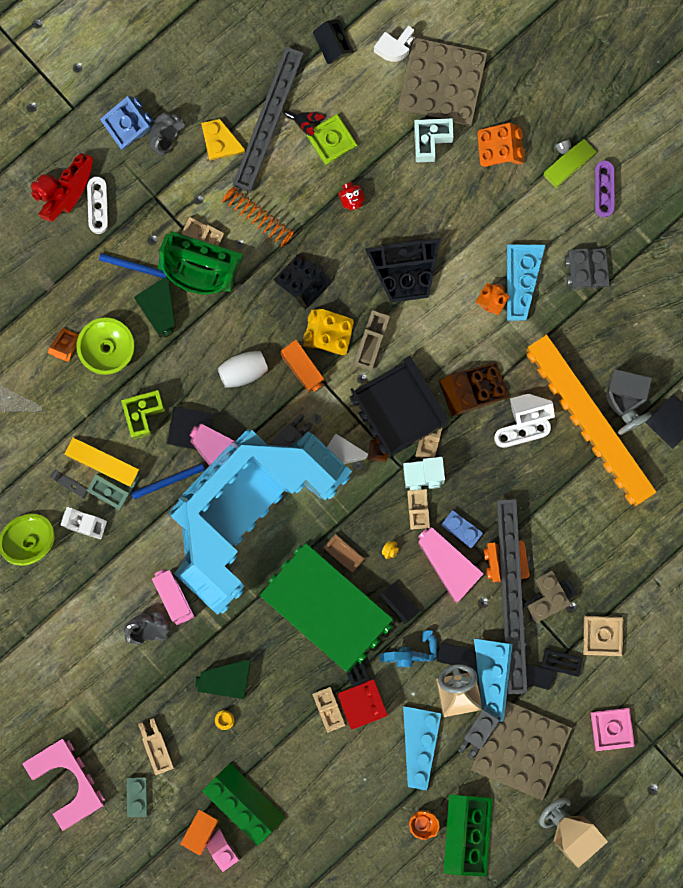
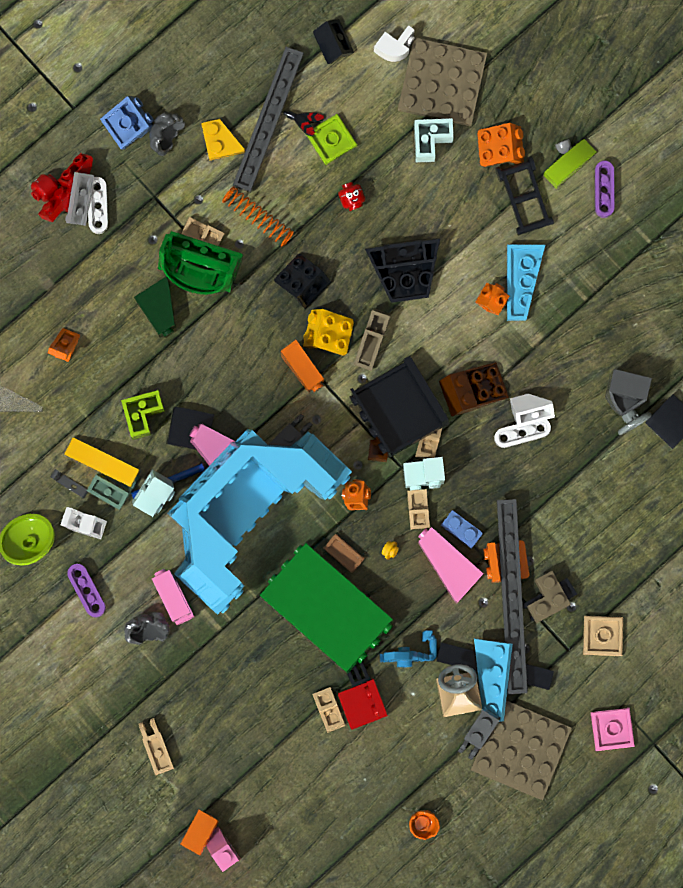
bright pink arch [22,739,105,831] -> none
lime dish [77,318,134,375] -> none
blue bar [99,253,170,280] -> none
sand green plate [127,777,147,817] -> none
dark green slope [195,660,251,699] -> none
green slope [202,763,286,846] -> none
yellow plate [215,710,234,730] -> none
white piece [218,351,268,388] -> none
white slope [327,434,368,464] -> none
black panel [379,583,419,624] -> none
medium azure wing [403,706,441,791] -> none
green slope [443,794,493,877] -> none
light orange brick [526,334,656,507] -> none
tan piece [539,797,608,868] -> none
black tile [540,649,583,677] -> none
dark grey plate [564,248,610,290] -> none
none -> light grey hinge [65,172,94,226]
none -> medium lavender plate [68,564,106,617]
none -> light aqua brick [132,469,175,517]
none -> orange brick [342,479,371,510]
none -> black piece [495,156,554,235]

